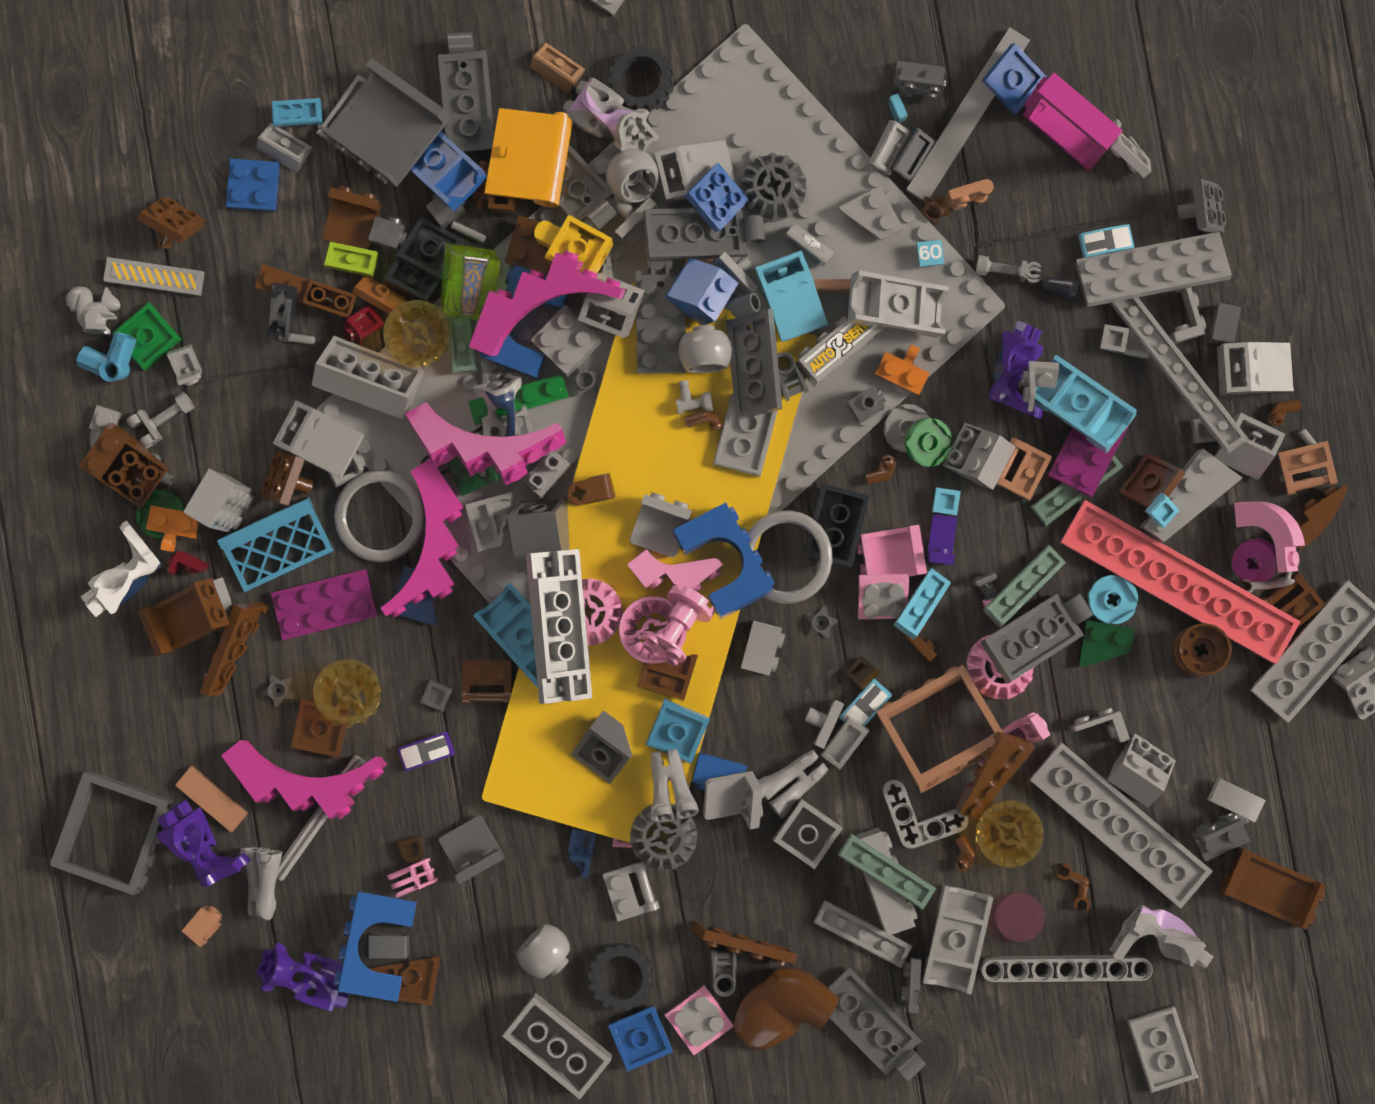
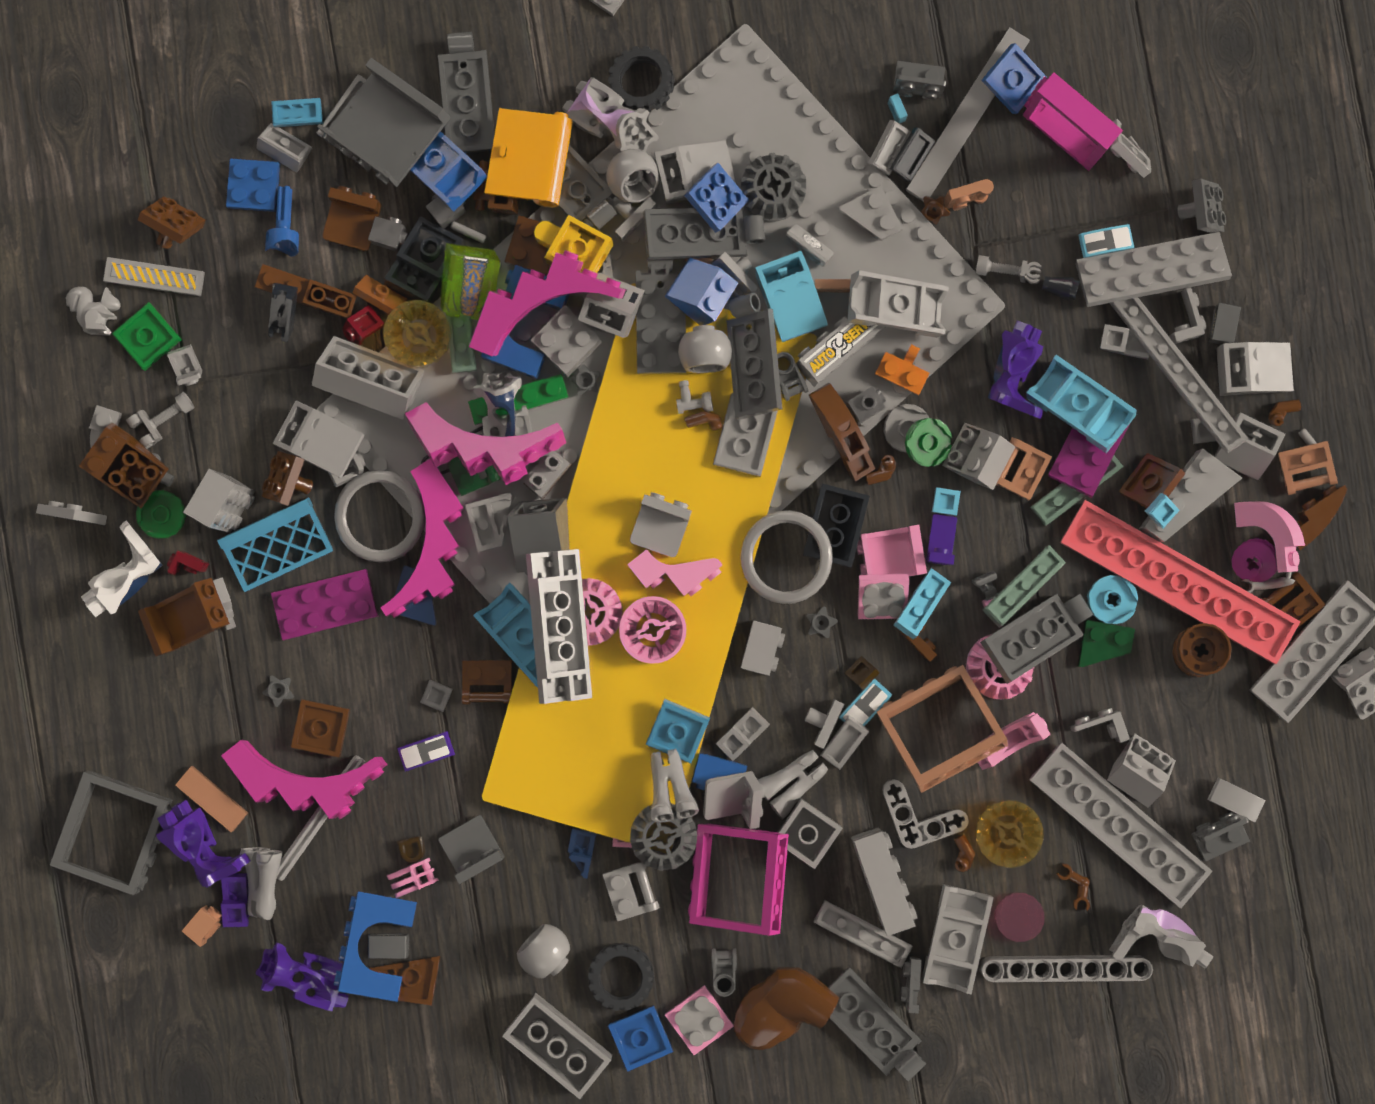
dark azure piece [76,332,136,382] -> none
orange plate [146,505,199,552] -> none
reddish brown wing [200,602,270,697] -> none
light grey piece [278,333,315,345] -> none
clear yellow gear [313,660,381,728] -> none
lime plate [324,242,379,277] -> none
medium nougat slope [530,43,585,93] -> none
reddish brown piece [568,473,616,506] -> none
dark grey slope [571,711,632,784] -> none
reddish brown wing [637,654,698,701] -> none
bright pink piece [642,585,715,666] -> none
blue arch [673,502,775,620] -> none
reddish brown wing [691,920,798,965] -> none
sand green tile [838,834,936,909] -> none
medium azure tile [916,240,944,268] -> none
reddish brown wing [956,731,1035,818] -> none
light grey bracket [1022,361,1059,412] -> none
light grey tile [1127,1006,1198,1093] -> none
reddish brown panel [1219,847,1326,930] -> none
none -> light grey wing [36,501,107,525]
none -> dark purple slope [221,873,249,927]
none -> blue piece [265,186,299,257]
none -> dark pink window [688,824,789,936]
none -> light grey slope [716,707,770,761]
none -> reddish brown slope [809,383,875,481]

